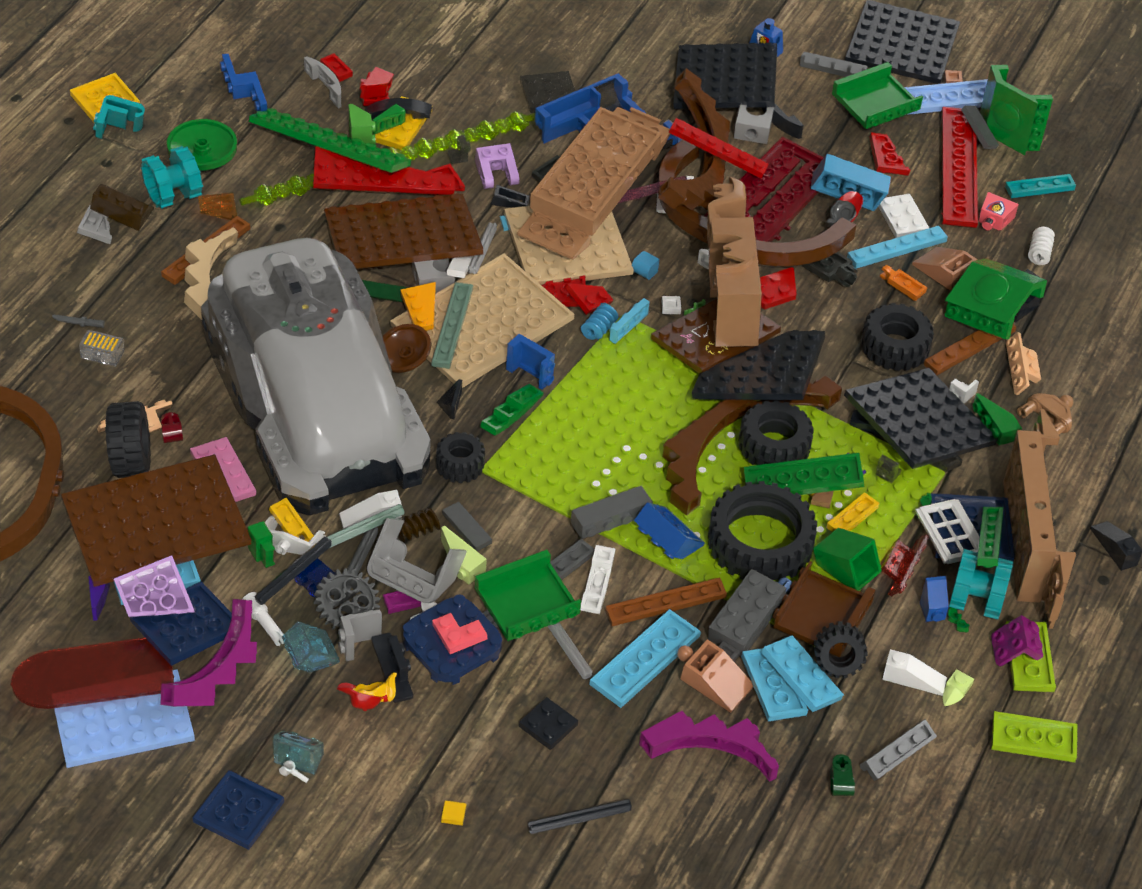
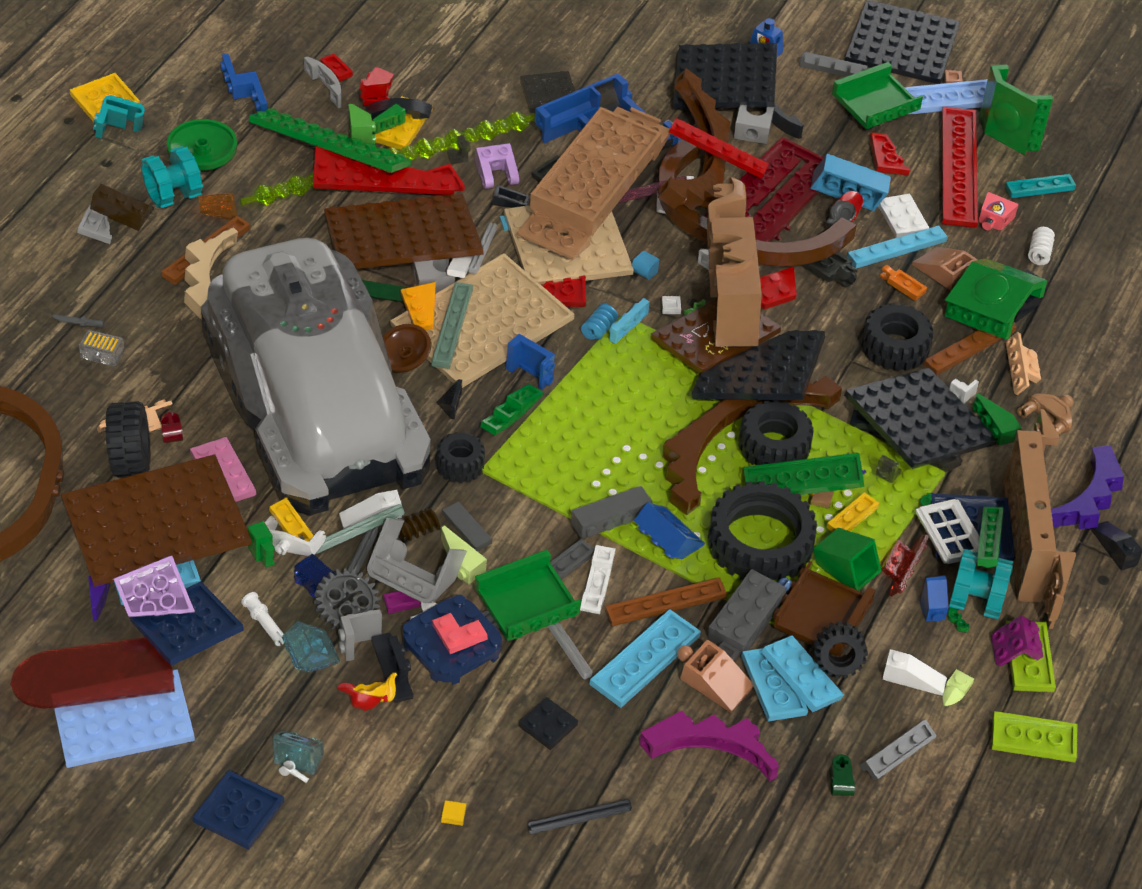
magenta arch [160,599,257,707] -> none
black axle [255,537,332,605] -> none
red wing [565,283,613,315] -> none
dark grey tile [961,106,999,149] -> none
none -> dark purple arch [1051,445,1124,530]

